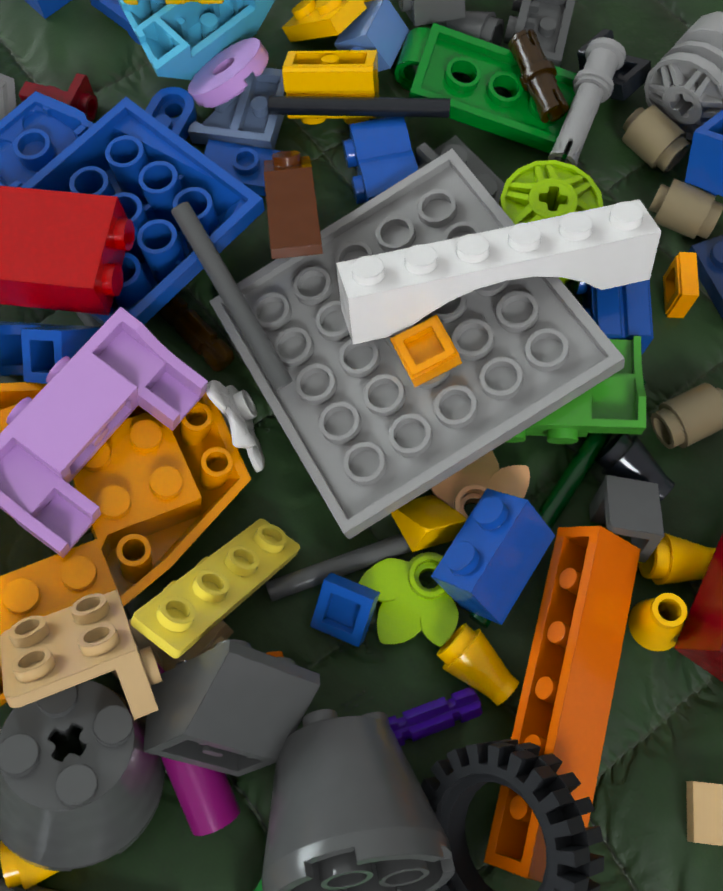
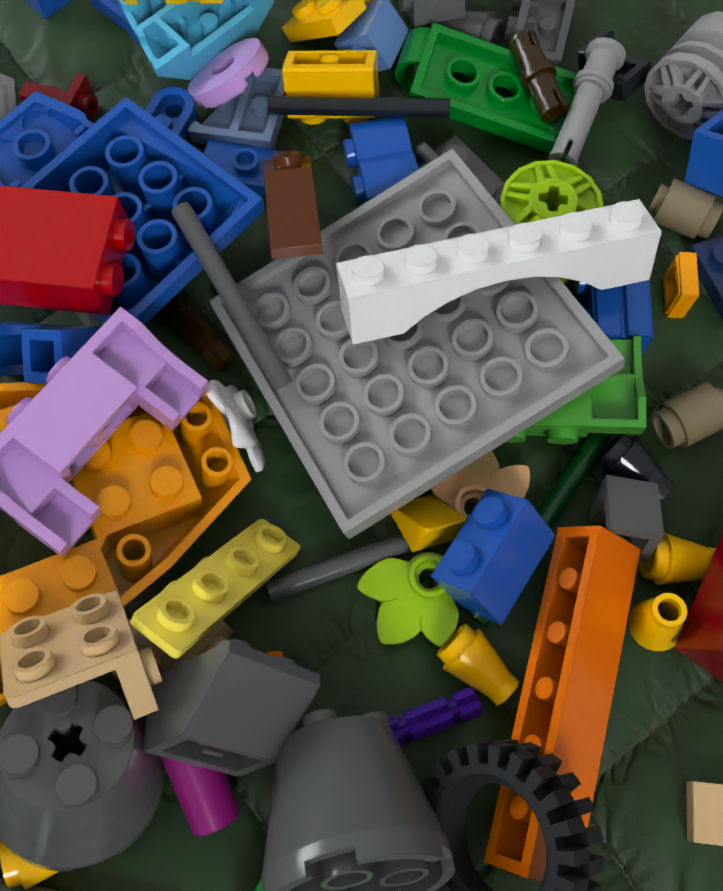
blue plate [310,572,380,647] -> none
light orange tile [390,314,462,387] -> none
dark tan brick [622,105,691,173] -> none

